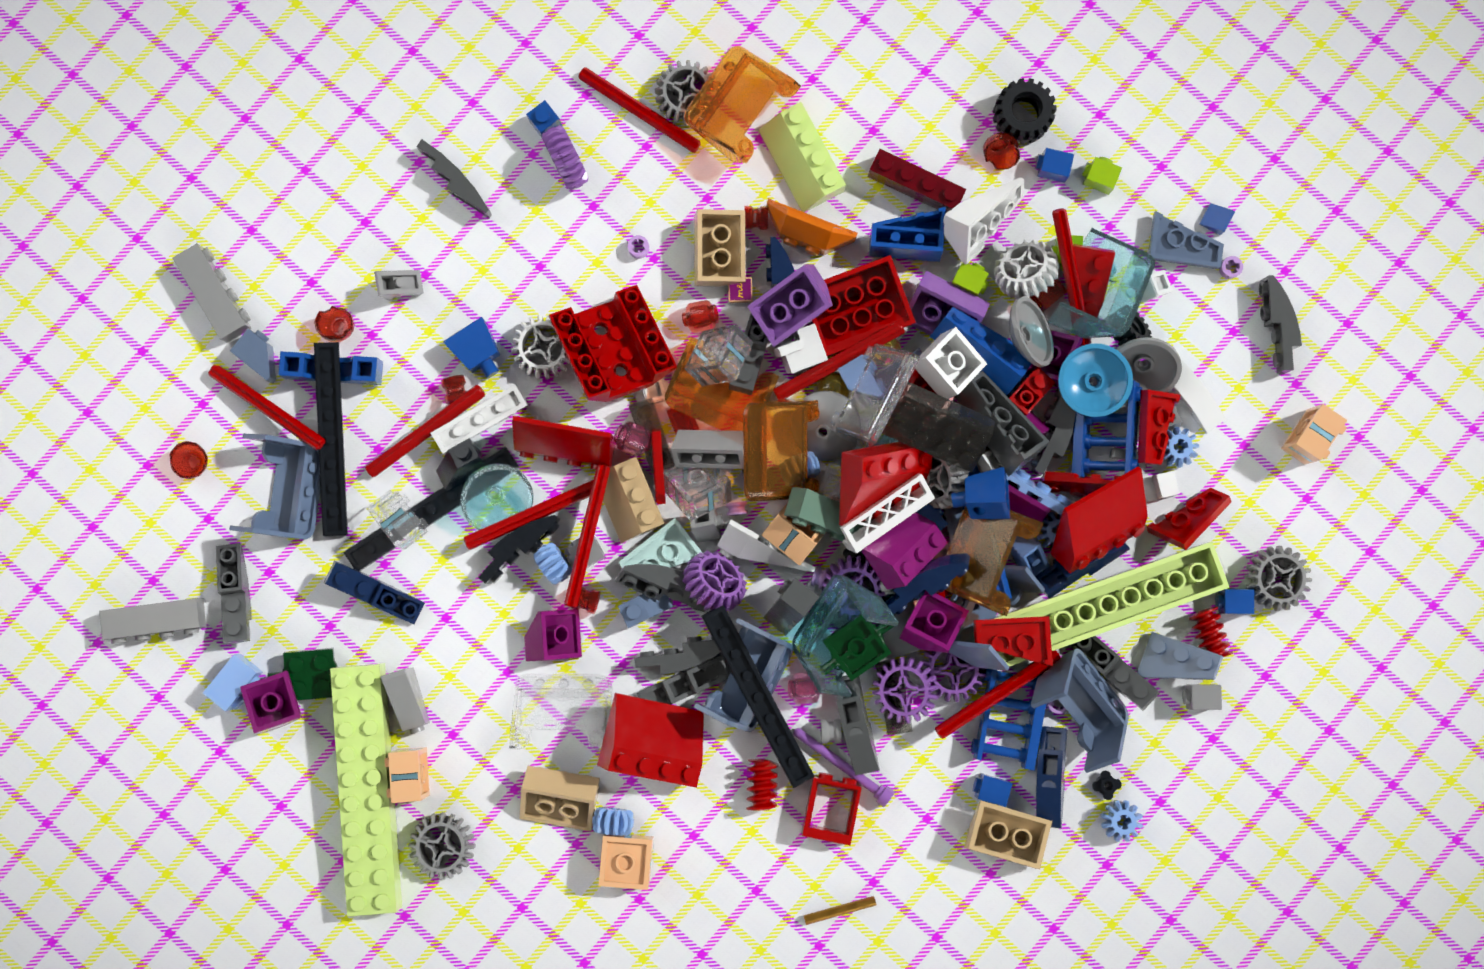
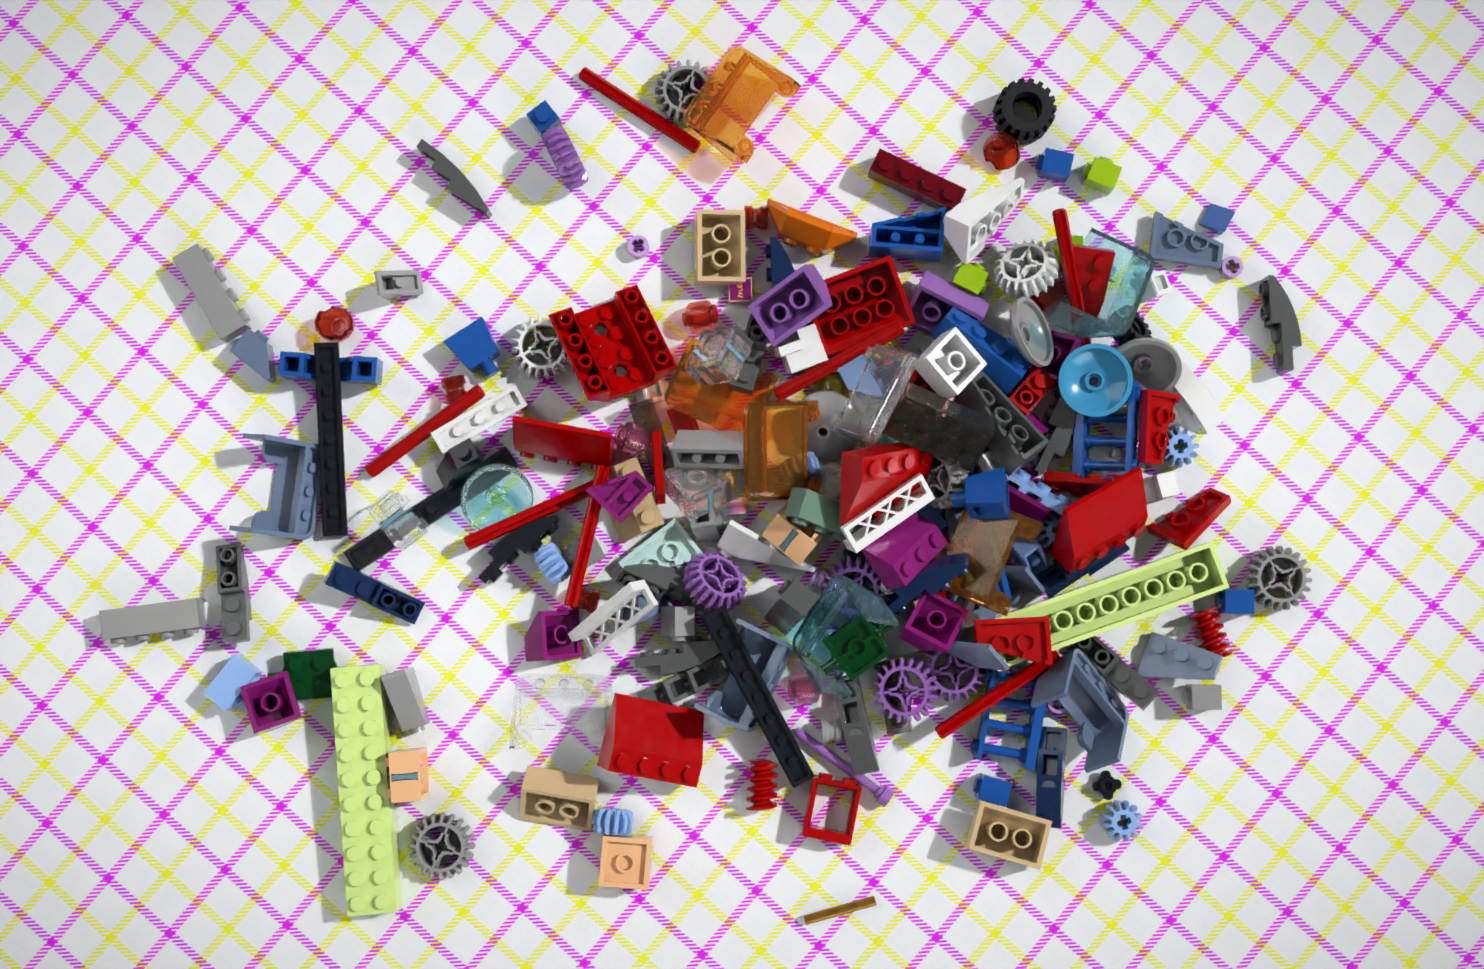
clear red hair [169,441,208,479] -> none
red axle [208,365,325,450] -> none
yellowish green slope [758,102,846,212] -> none
light nougat container [1281,404,1347,464] -> none
none -> white fence [568,579,658,656]
none -> magenta wing [586,471,654,523]
none -> light grey brick [661,606,695,641]

